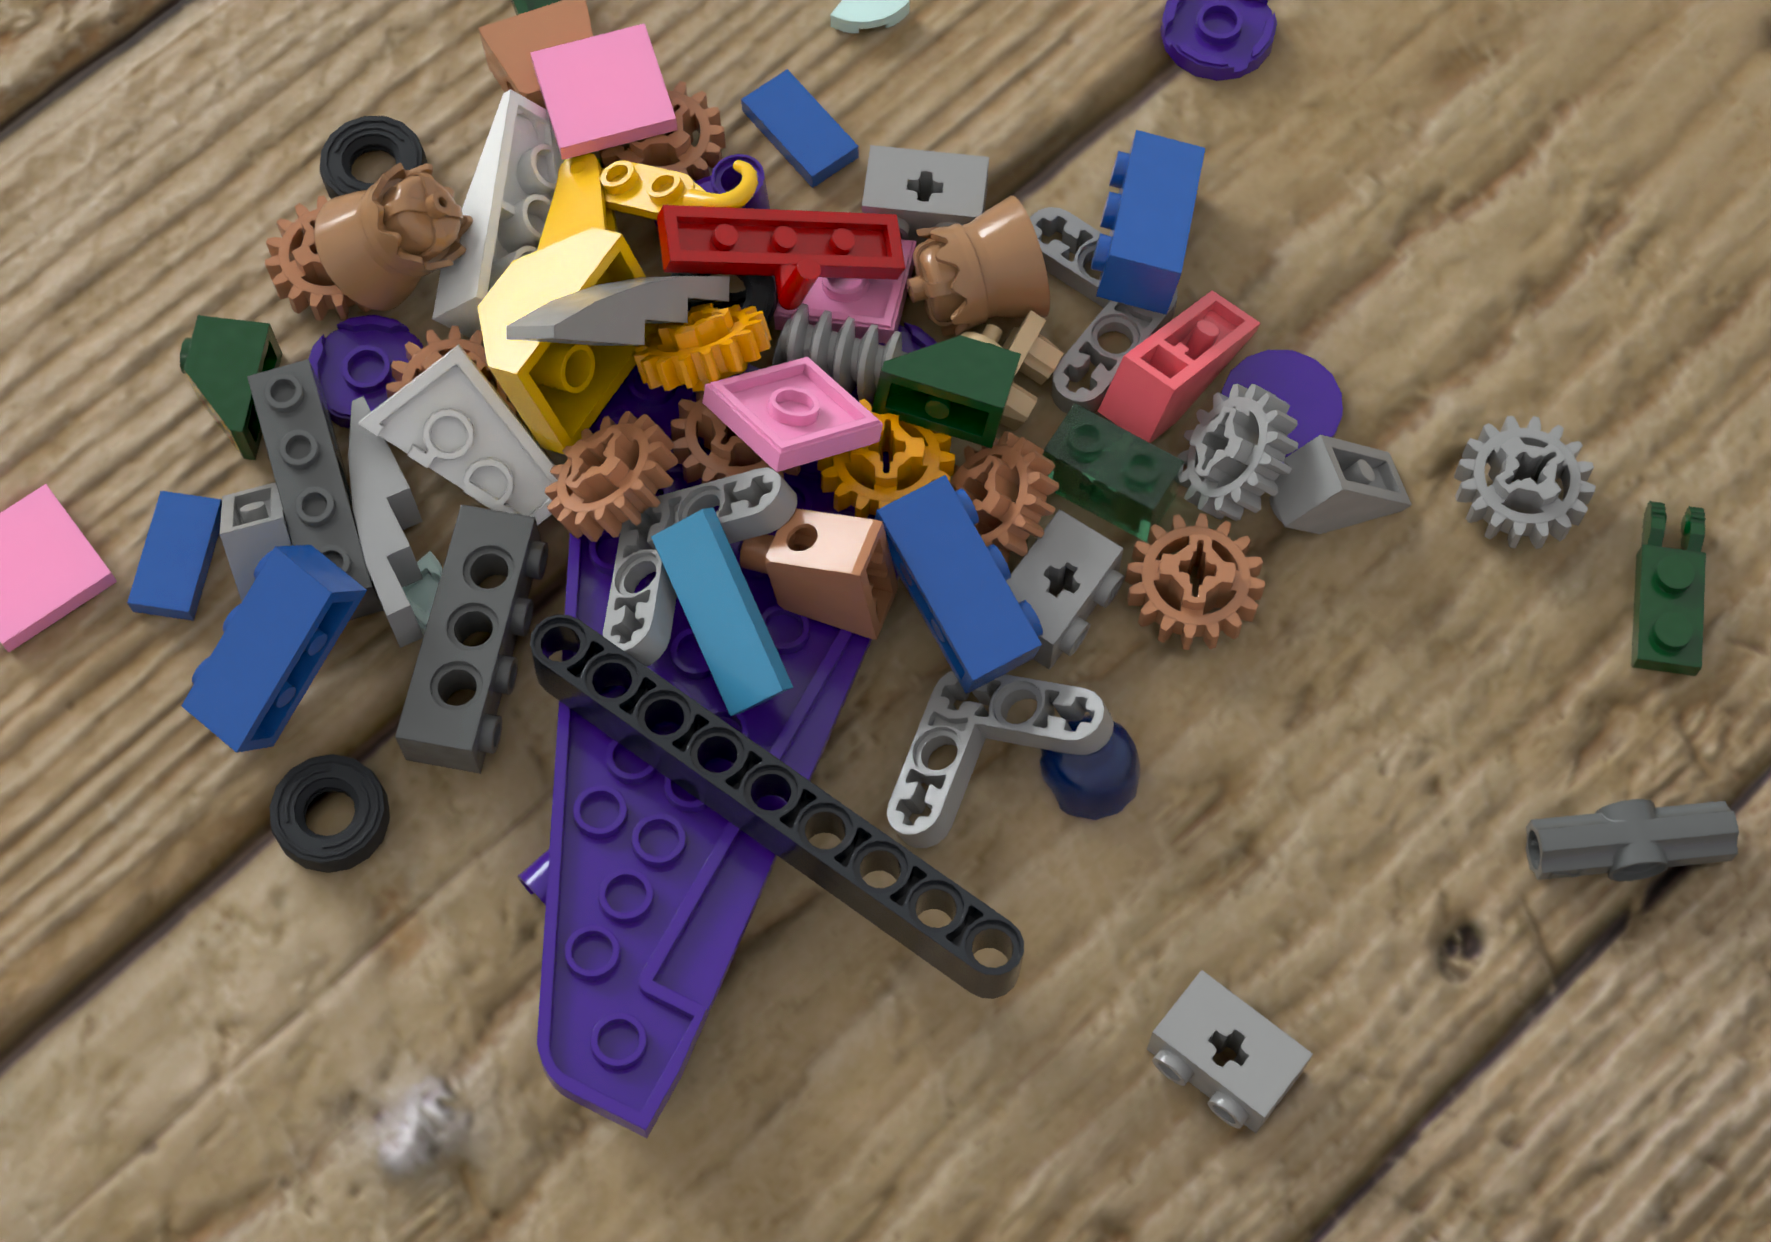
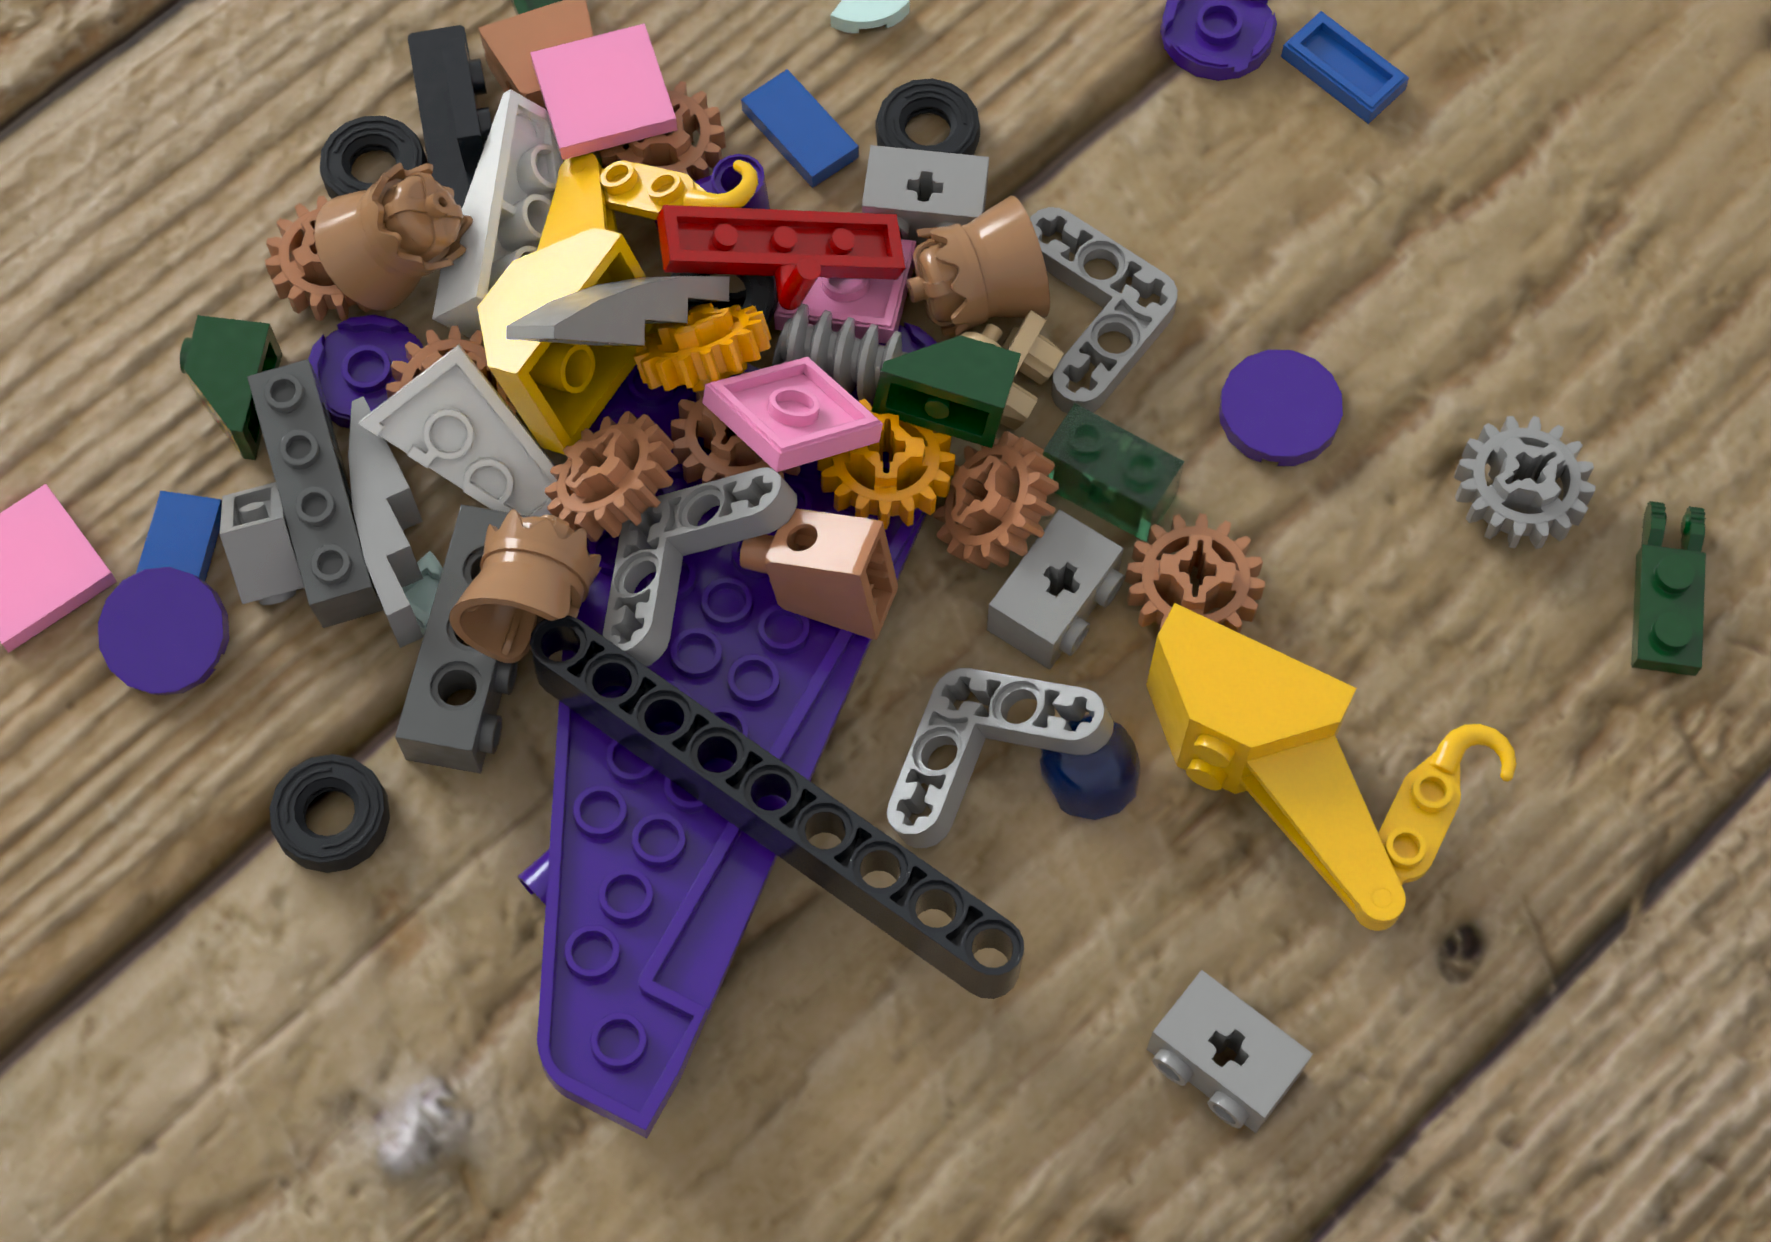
blue brick [181,545,367,753] -> none
dark azure tile [651,508,793,716] -> none
blue brick [874,475,1043,694] -> none
blue brick [1091,130,1205,315] -> none
coral slope [1097,290,1260,446] -> none
light grey gear [1177,384,1298,521] -> none
light grey slope [1270,435,1412,534] -> none
dark grey piece [1525,799,1739,881] -> none
none -> dark purple tile [98,567,230,695]
none -> black bracket [408,25,493,208]
none -> medium nougat hat [449,509,601,663]
none -> black tyre [875,78,980,155]
none -> yellow slope [1146,603,1517,931]
none -> blue tile [1281,11,1409,124]

